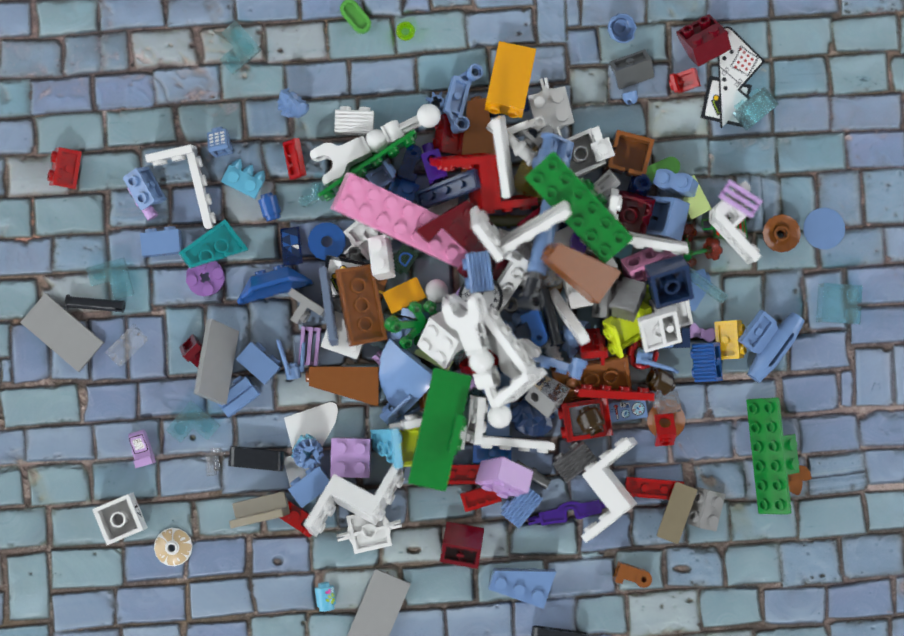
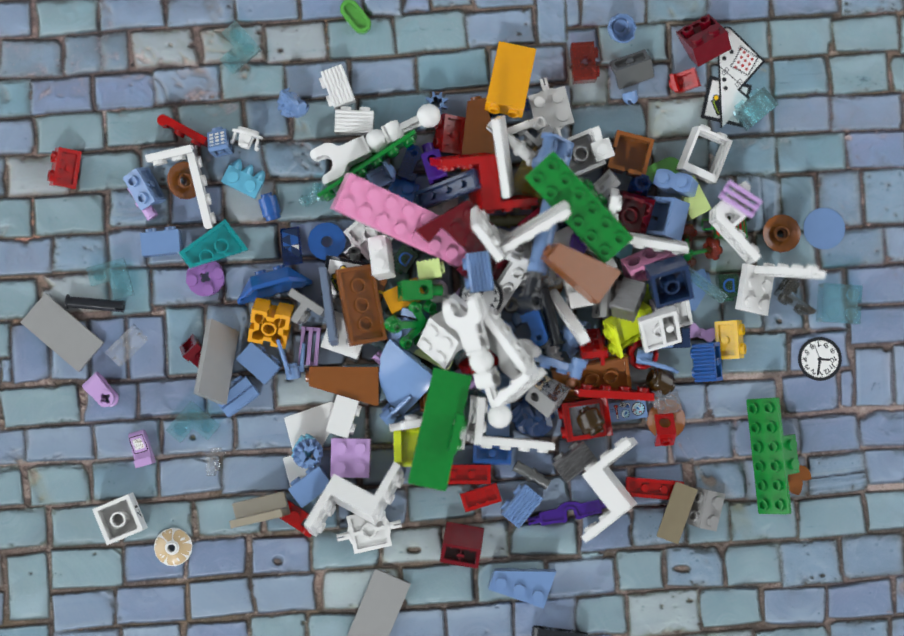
black beam [228,446,285,471] -> none
red plate [283,138,307,180] -> none
medium azure brick [314,582,336,612] -> none
medium azure wing [370,429,403,469] -> none
clear neon green plate [396,22,415,41] -> none
medium blue plate [442,63,484,134] -> none
lavender brick [475,457,533,498] -> none
dark orange leg [613,561,652,588] -> none
medium blue plate [738,310,805,383] -> none
none -> lavender piece [82,372,119,407]
none -> red plate [157,114,208,147]
none -> dark orange dish [167,161,196,200]
none -> white piece [229,126,263,151]
none -> light orange brick [248,297,294,349]
none -> white brick [319,64,356,109]
none -> white brick [325,395,362,438]
none -> green torso [397,280,443,302]
none -> yellowish green brick [416,258,445,280]
none -> clear red brick [570,41,600,85]
none -> white window [676,124,733,184]
none -> clear green brick [715,273,739,302]
none -> white bracket [735,263,826,316]
none -> clear smoke bracket [773,277,817,316]
none -> sticker [798,337,842,381]

